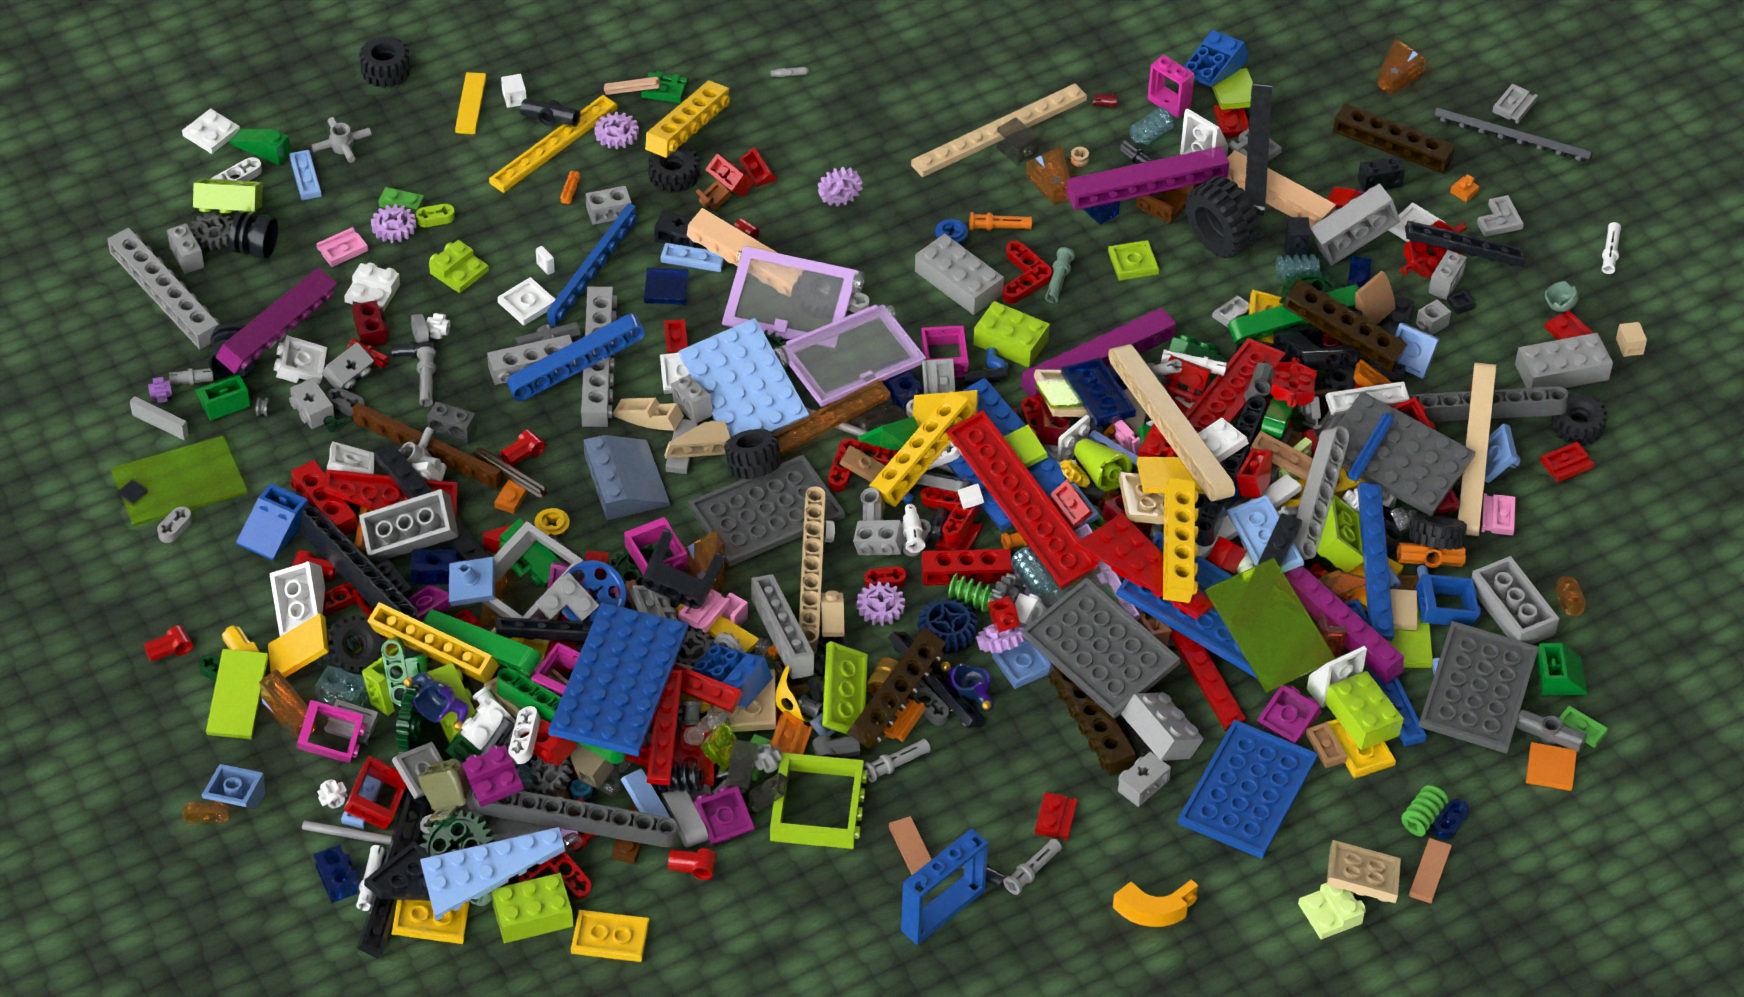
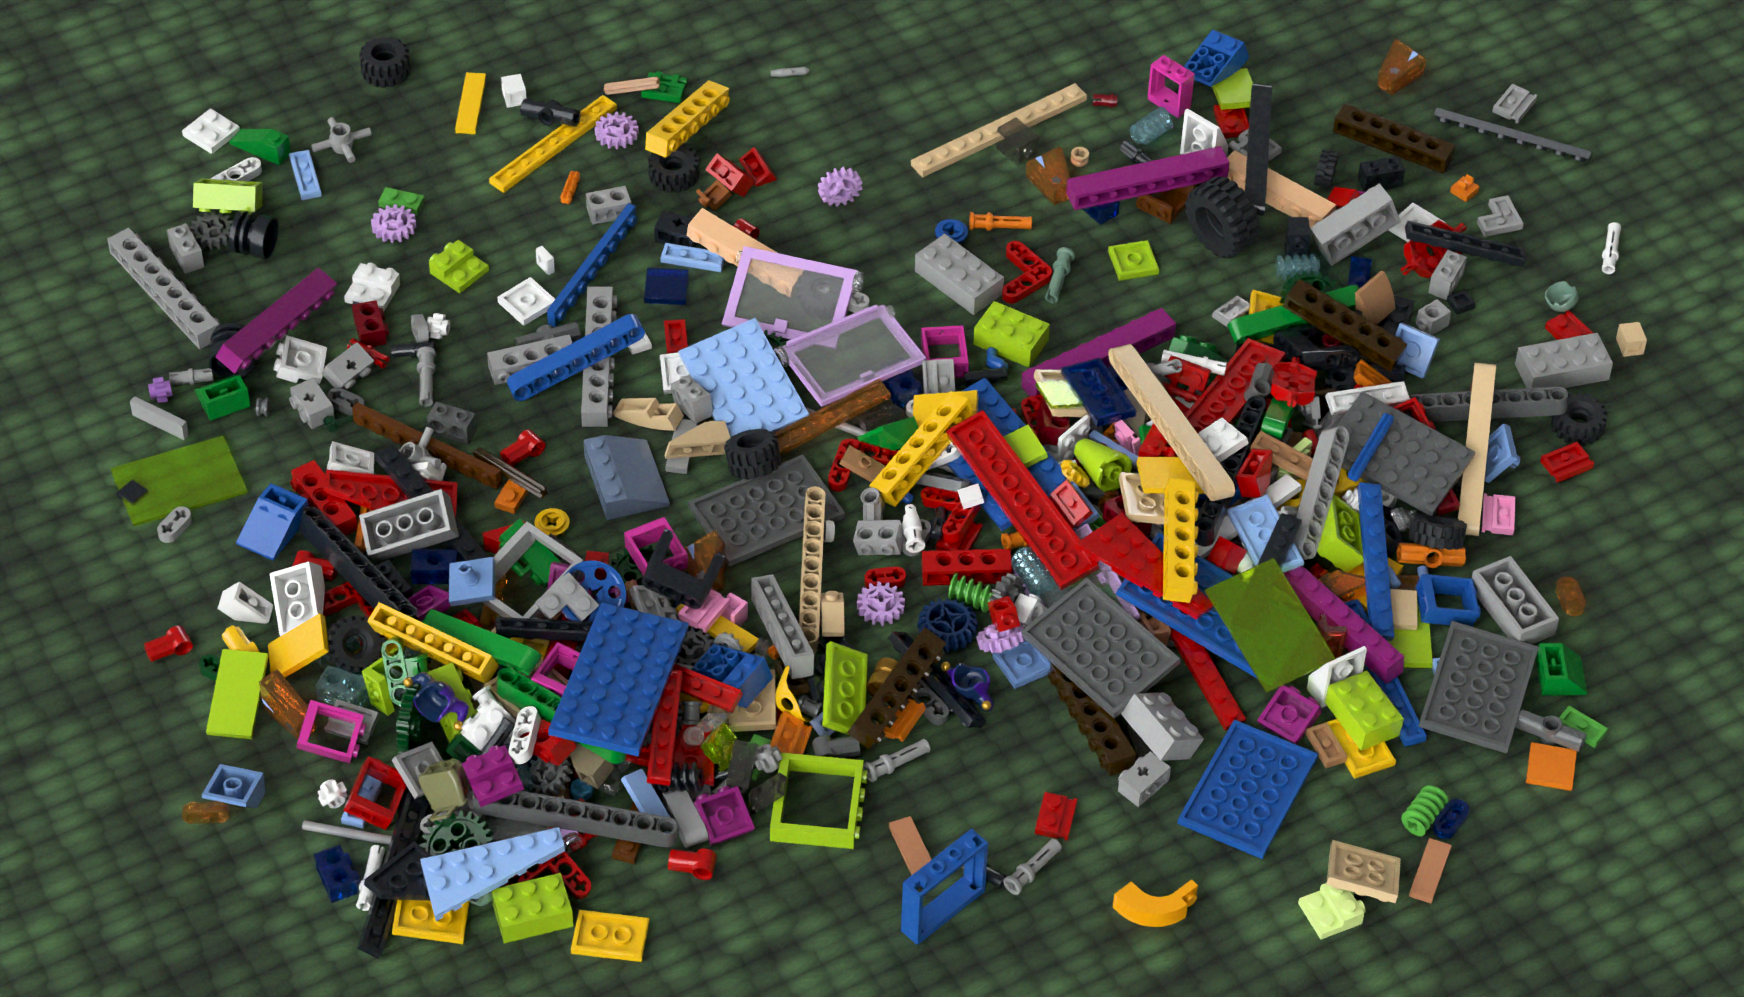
bright pink plate [316,227,368,267] -> none
lime beam [416,204,455,227] -> none
none -> white slope [218,582,273,624]
none -> white tile [628,333,652,355]
none -> black tyre [1314,149,1339,188]

